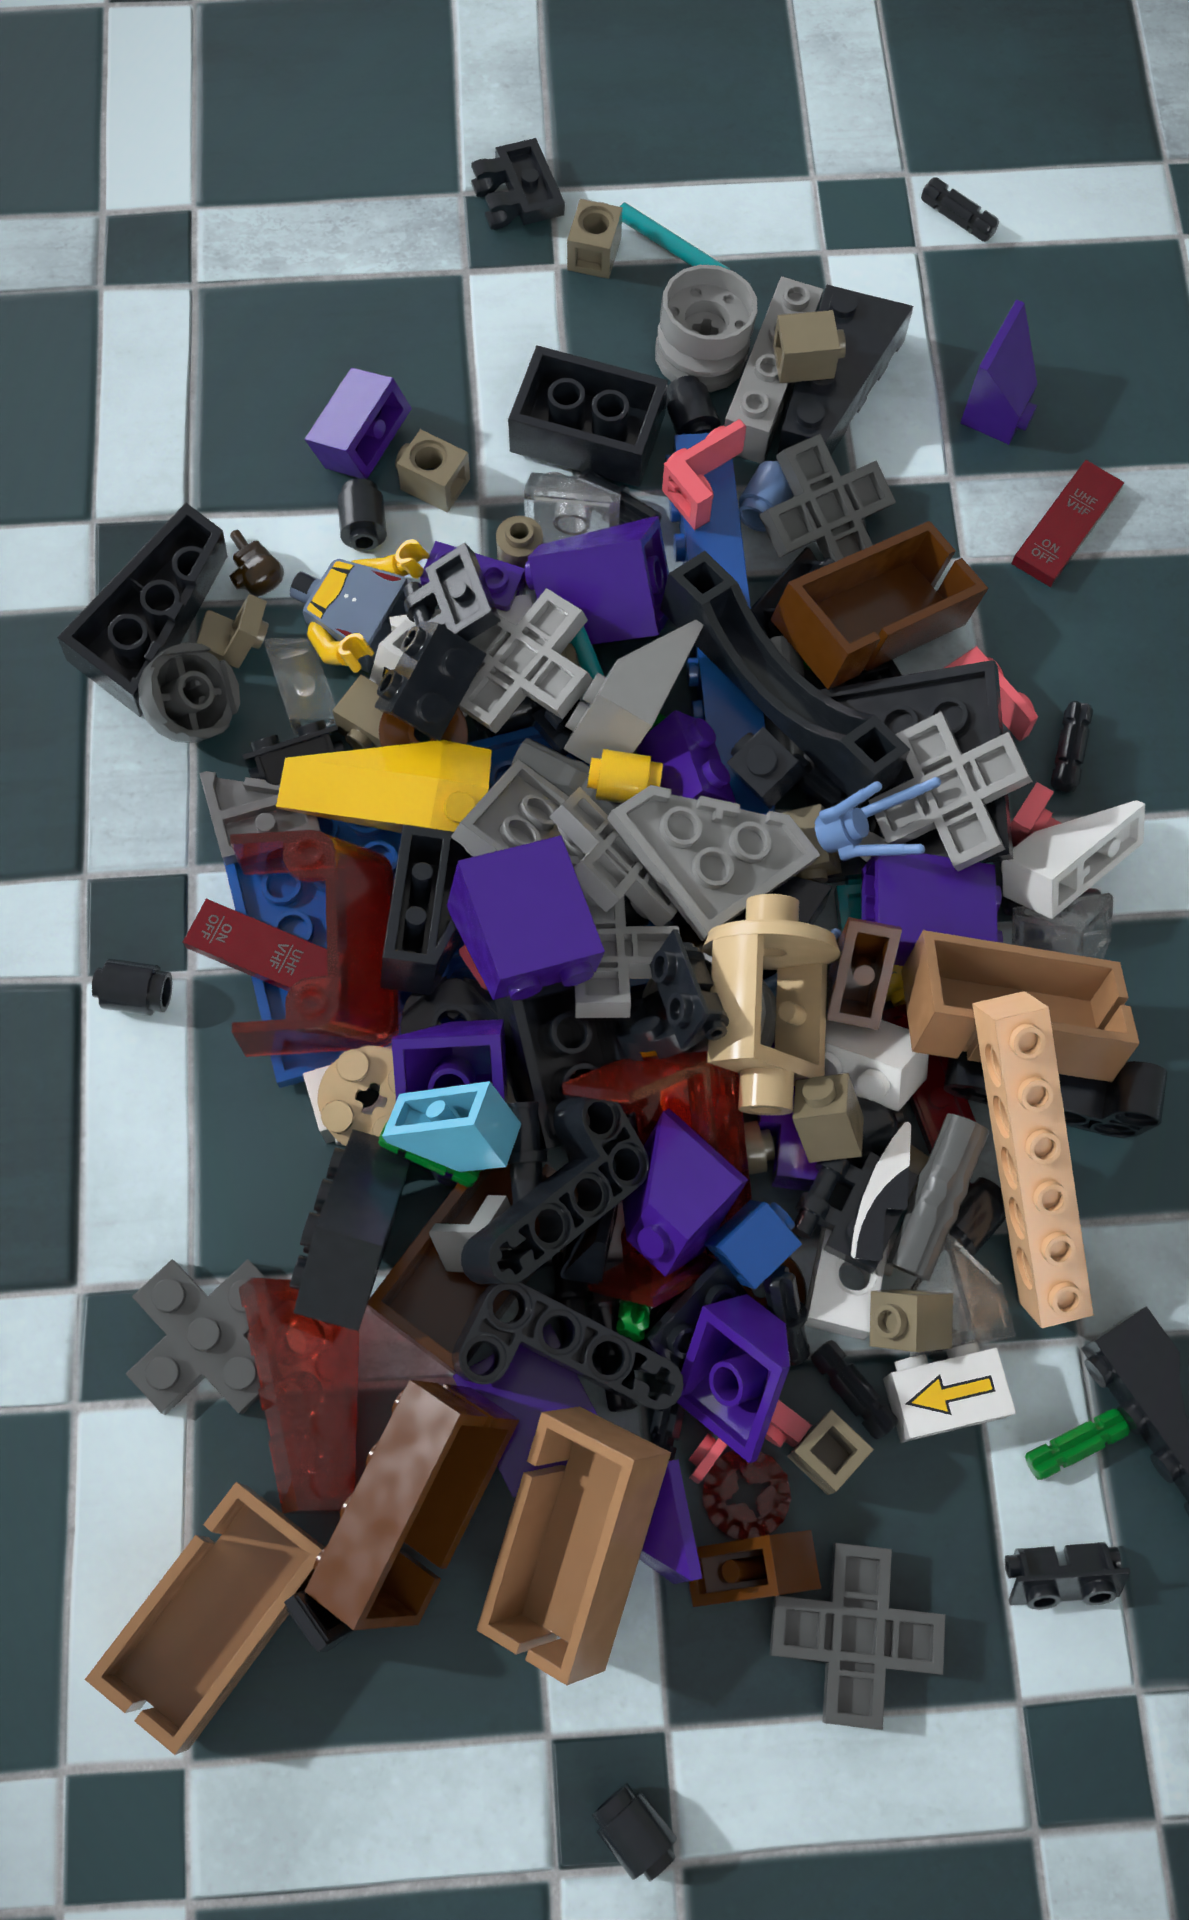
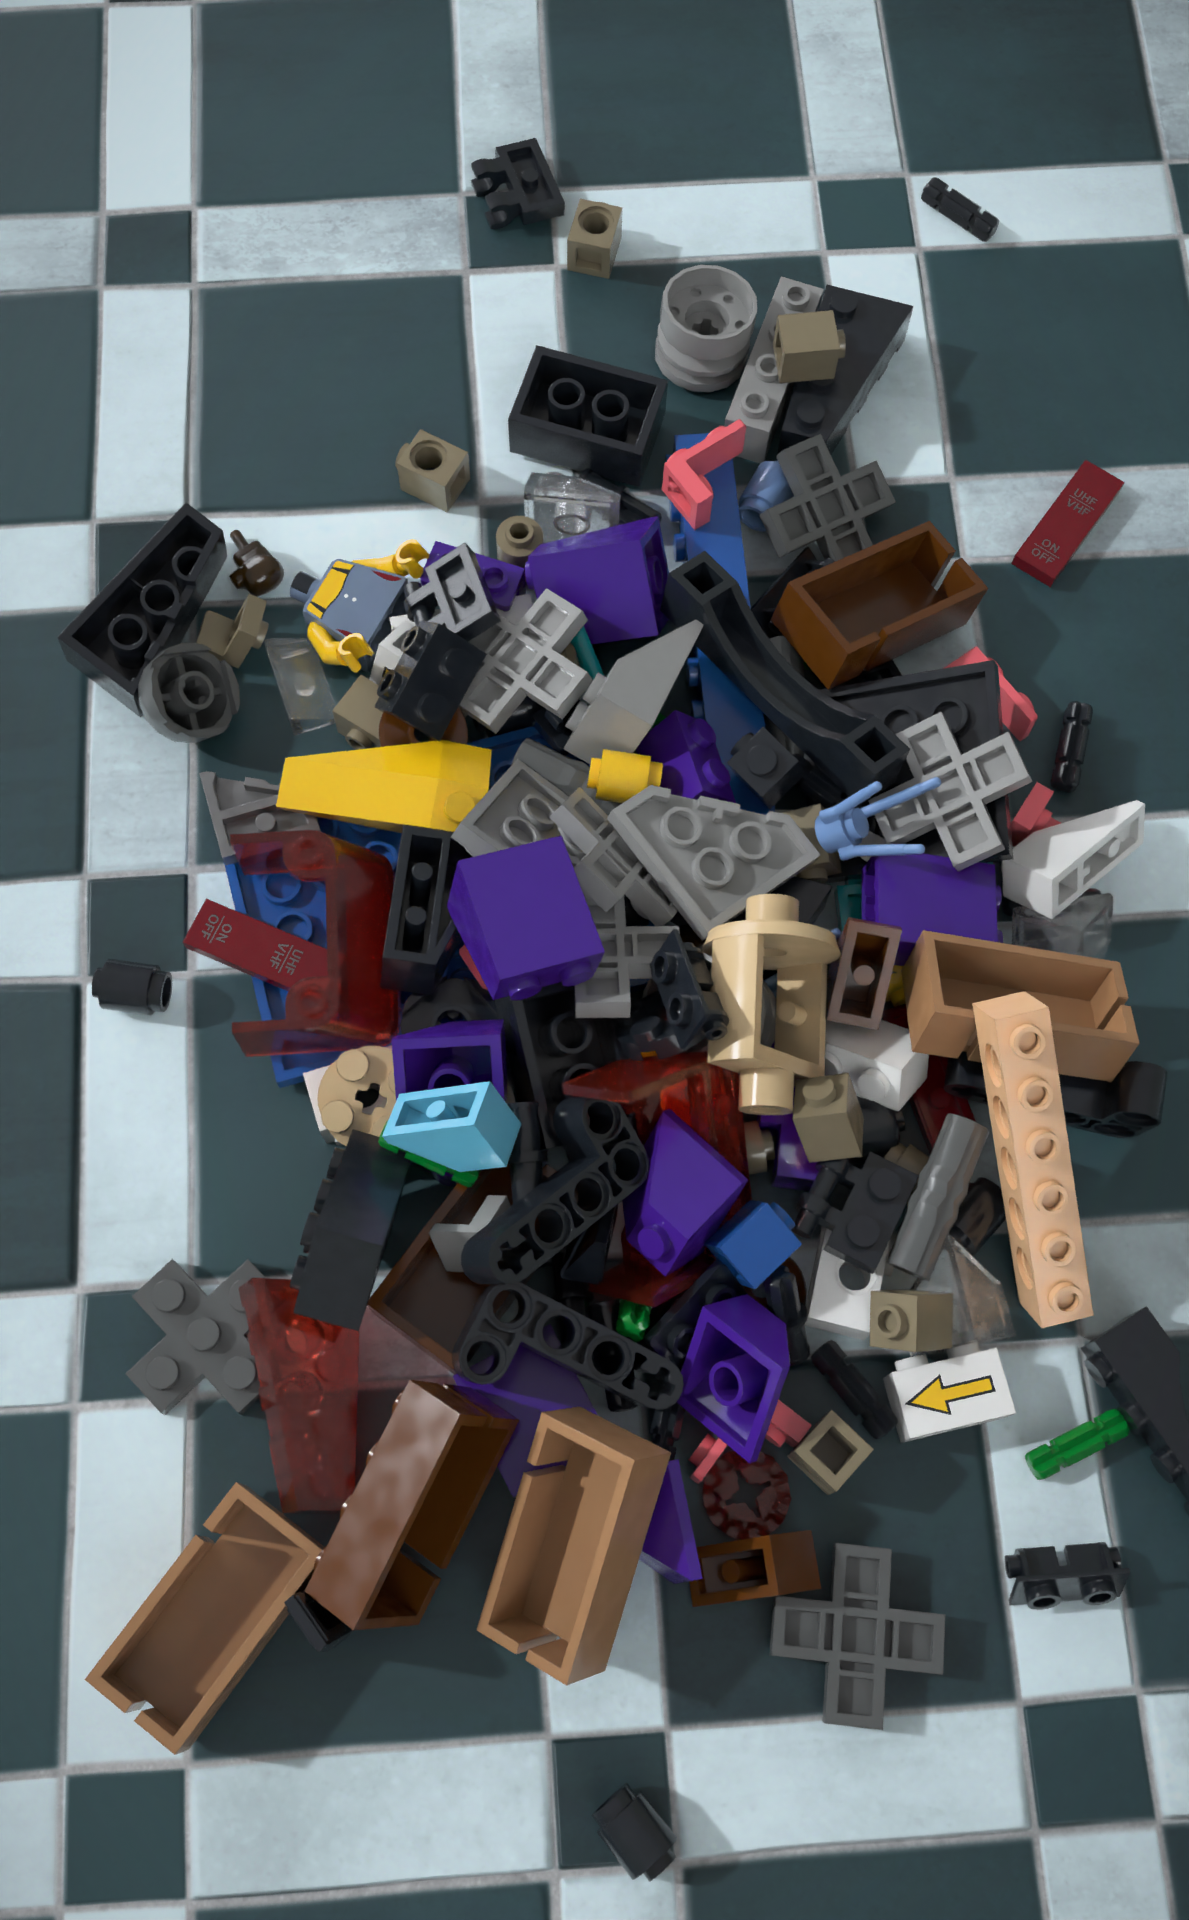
black hinge [243,720,345,785] -> none
dark purple brick [304,367,412,479] -> none
black brick [337,478,387,551] -> none
teal bar [620,202,730,270] -> none
black brick [666,375,721,435] -> none
sticker [851,1122,911,1261] -> none
dark purple slope [960,299,1038,445] -> none

